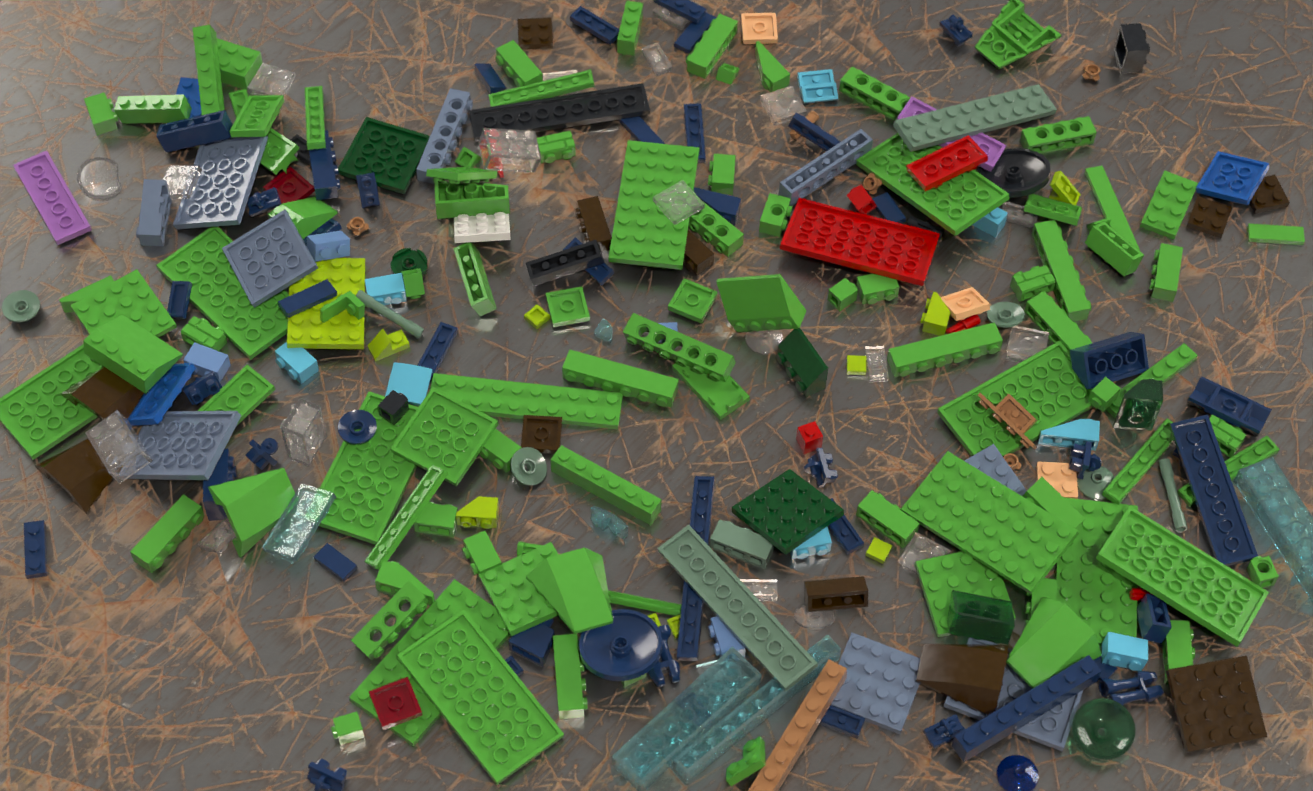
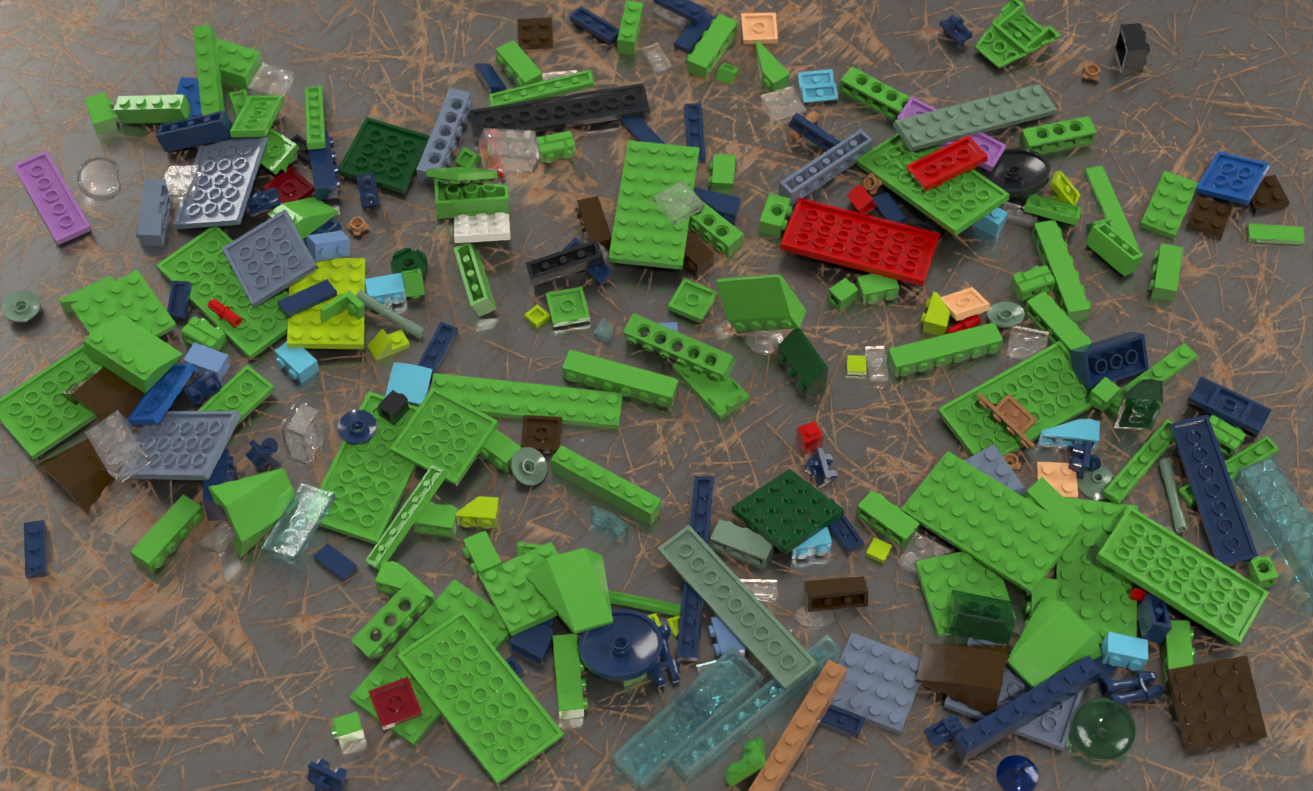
none -> red axle [208,299,242,327]

